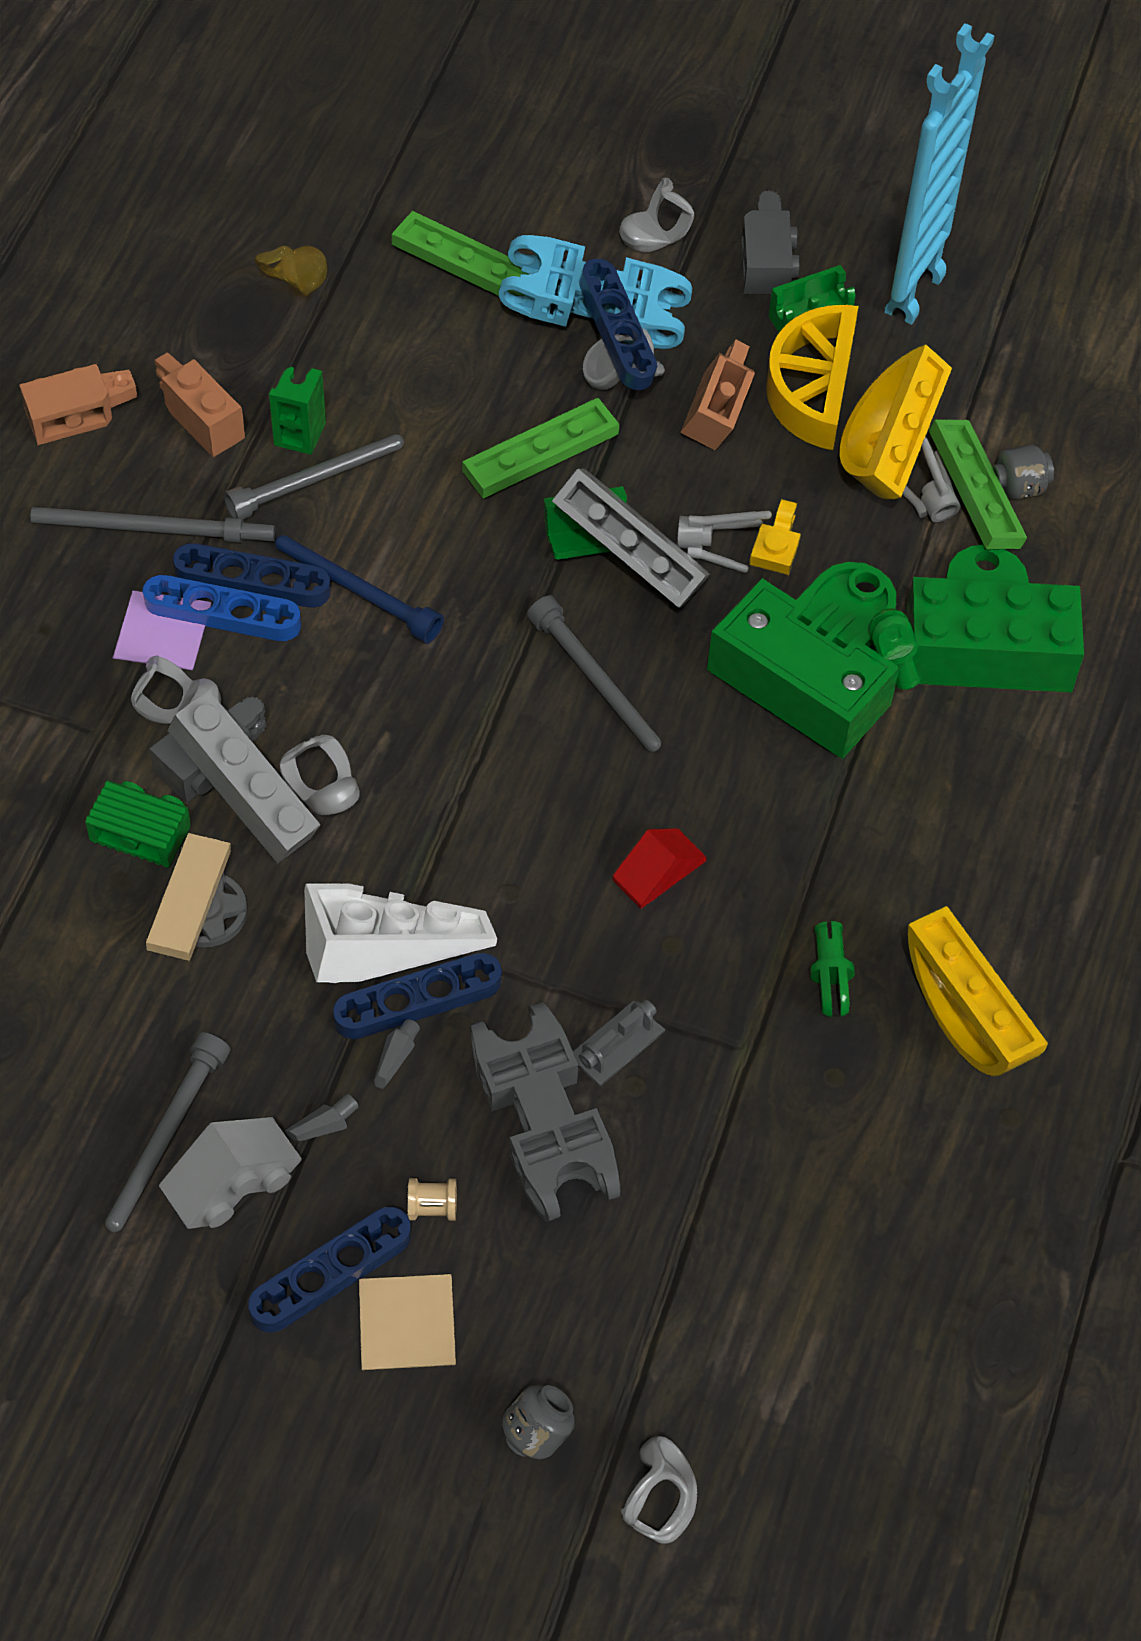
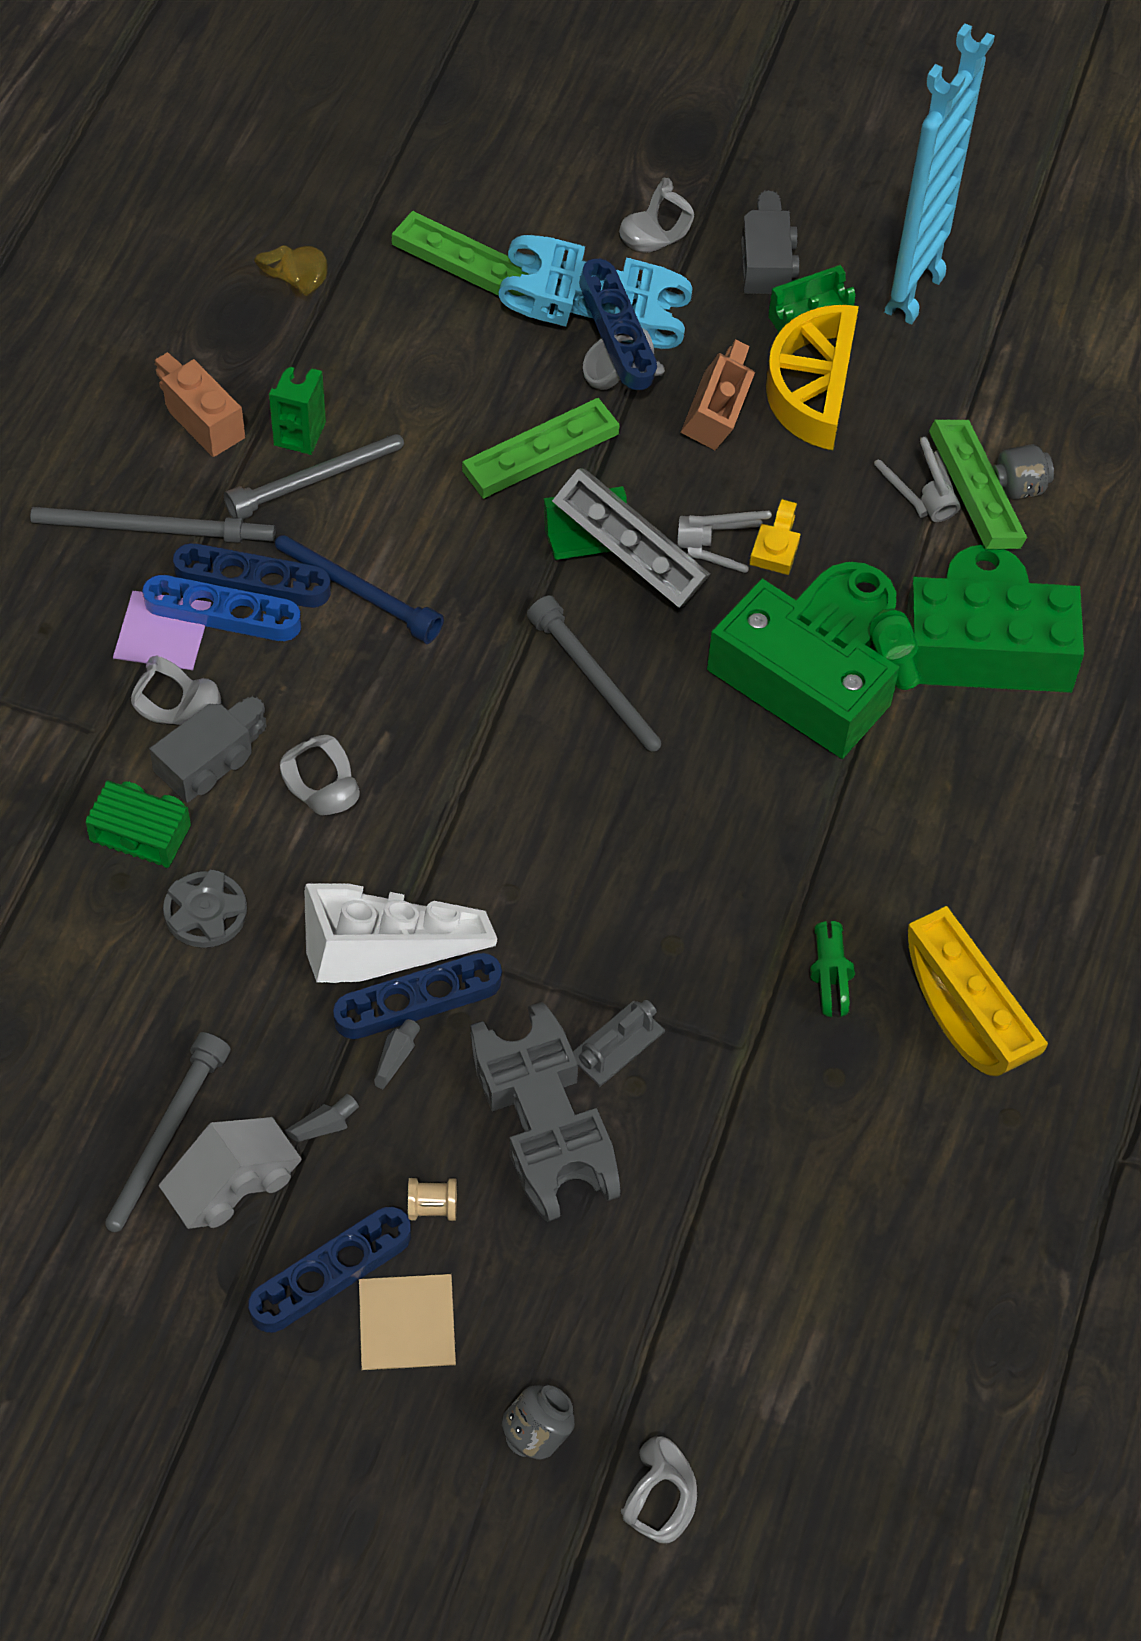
nougat hinge [19,364,137,445] -> none
tan tile [146,833,231,961] -> none
light grey brick [168,690,320,864] -> none
red slope [612,828,707,909] -> none
yellow window [840,345,952,499] -> none

